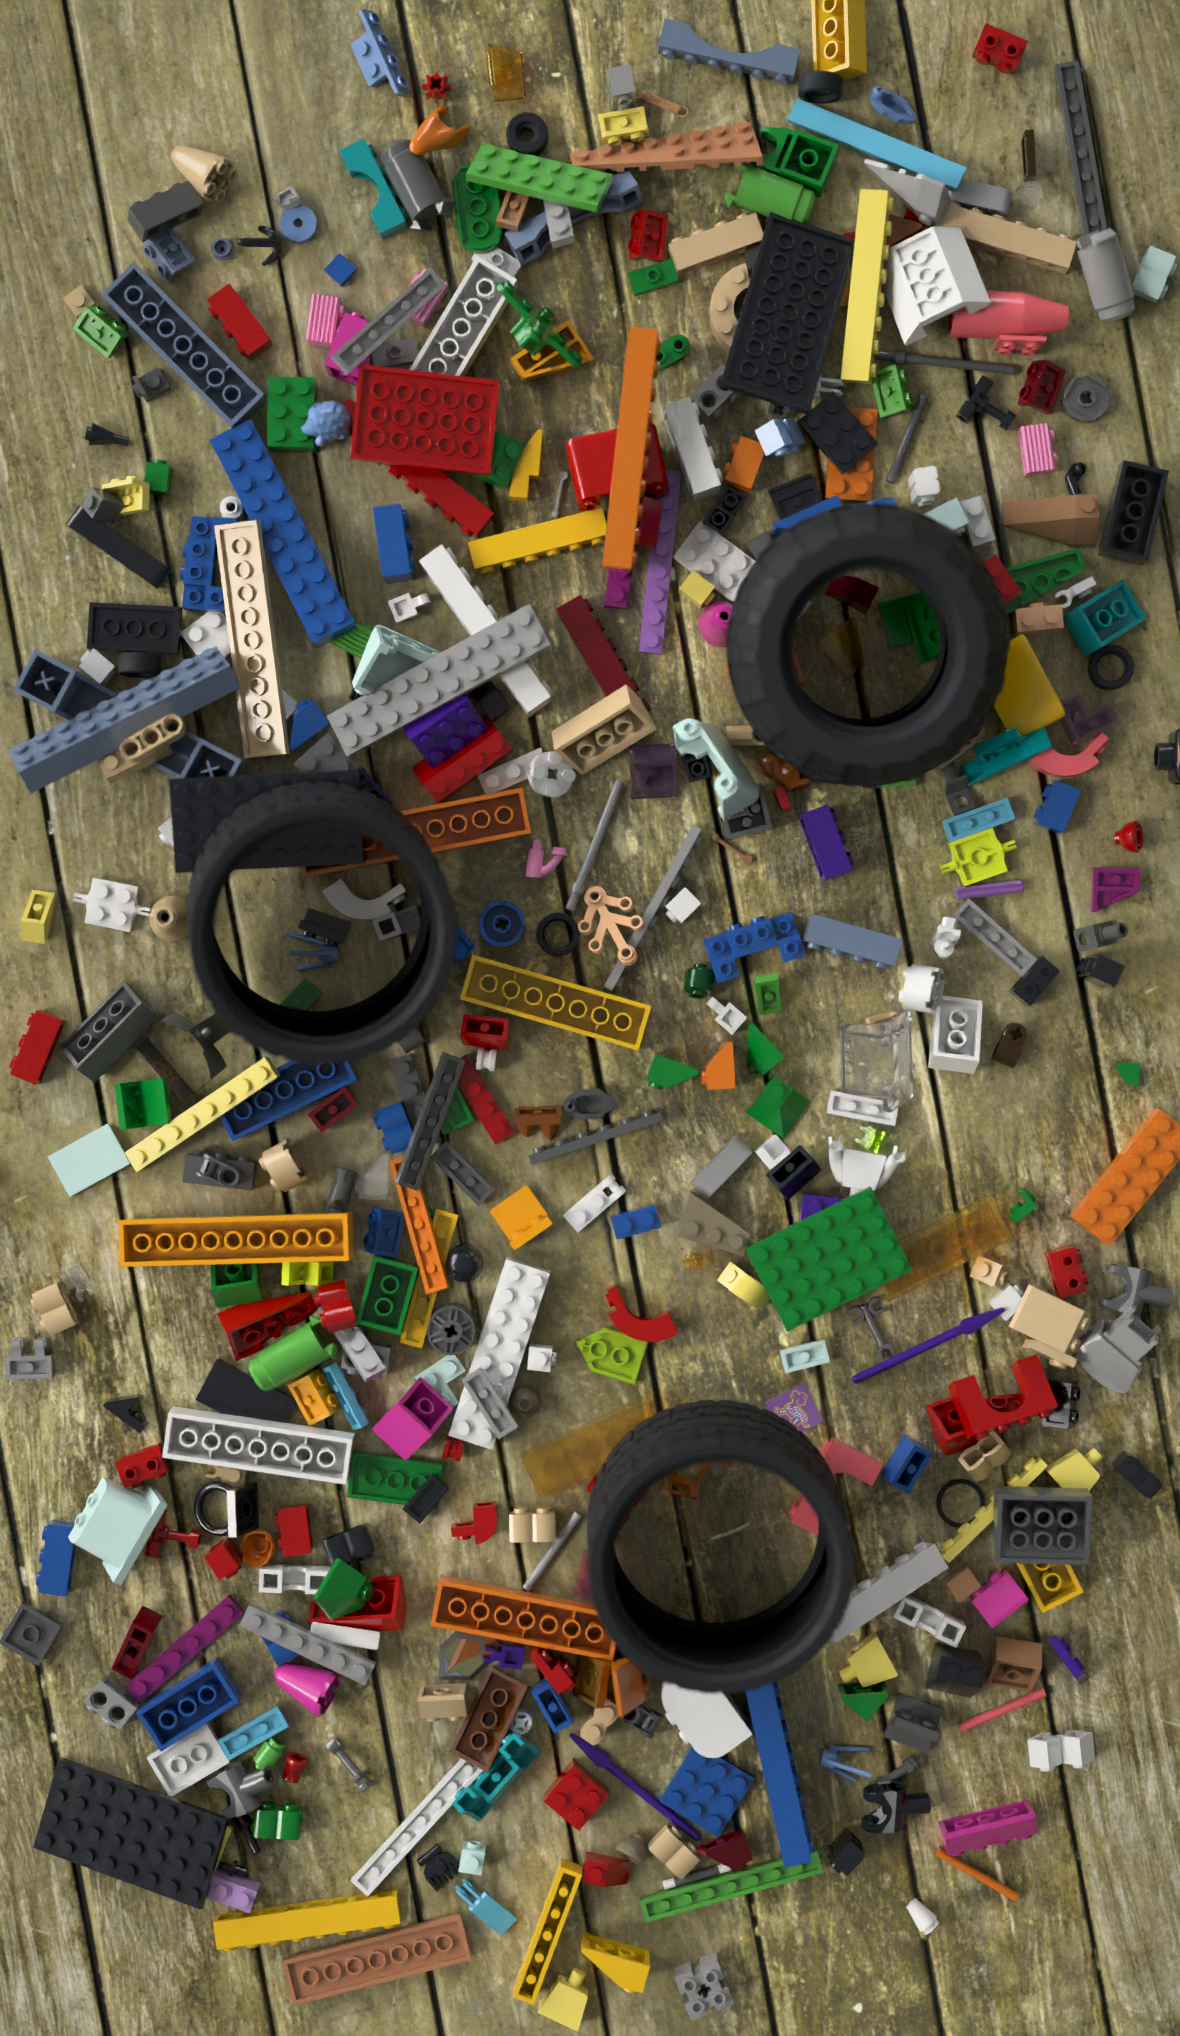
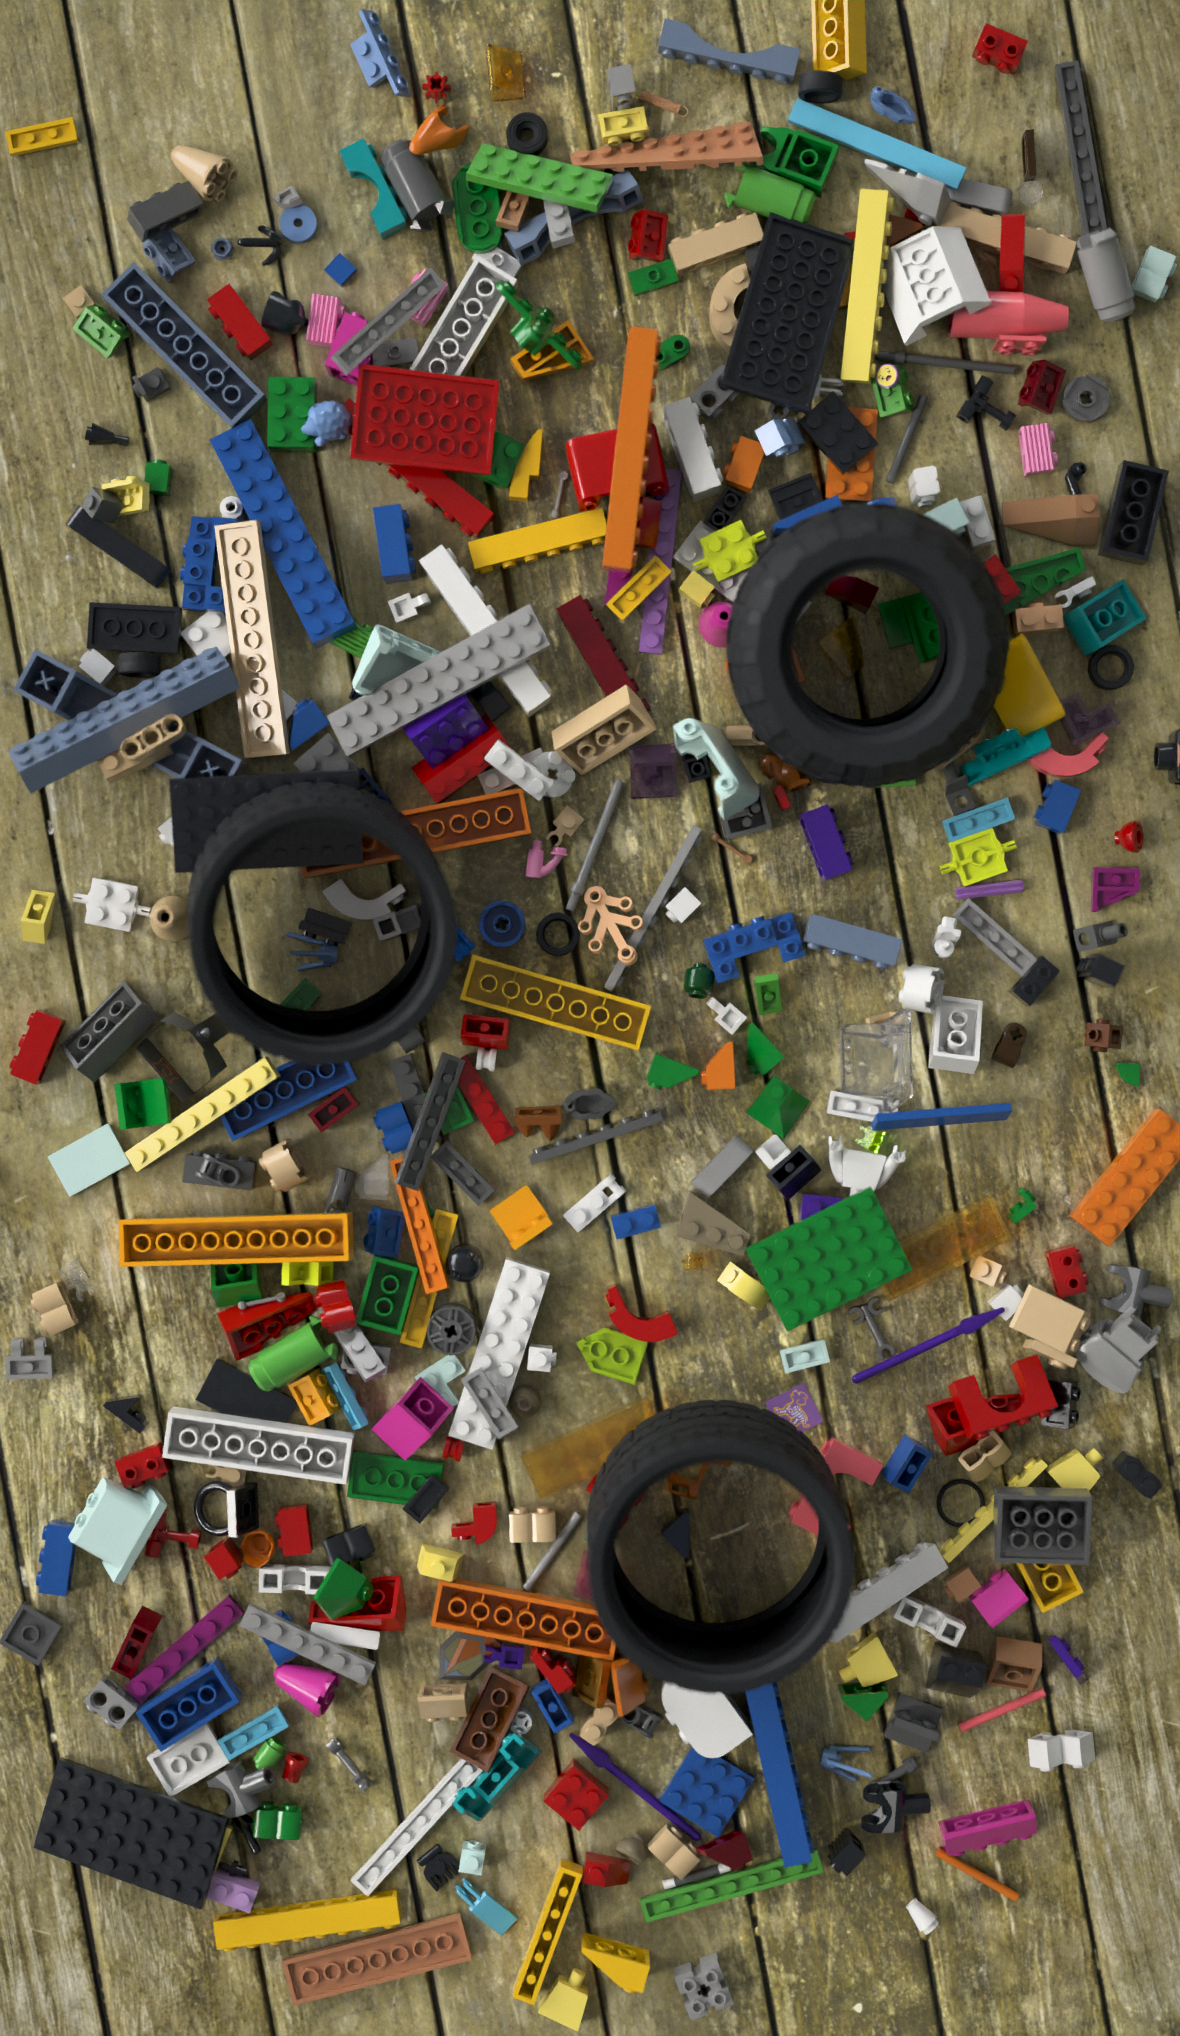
none -> yellow plate [5,117,79,157]
none -> light grey hinge [238,1292,286,1310]
none -> black piece [261,291,309,336]
none -> light yellow torso [417,1543,465,1582]
none -> white plate [484,739,554,801]
none -> tan plate [546,805,585,847]
none -> yellow plate [606,555,672,622]
none -> dark blue slope [661,1508,690,1558]
none -> neon yellow plate [691,520,767,582]
none -> blue tile [871,1103,1012,1131]
none -> tile [876,364,900,388]
none -> red slope [999,214,1025,292]
none -> reddish brown brick [1084,1019,1123,1052]

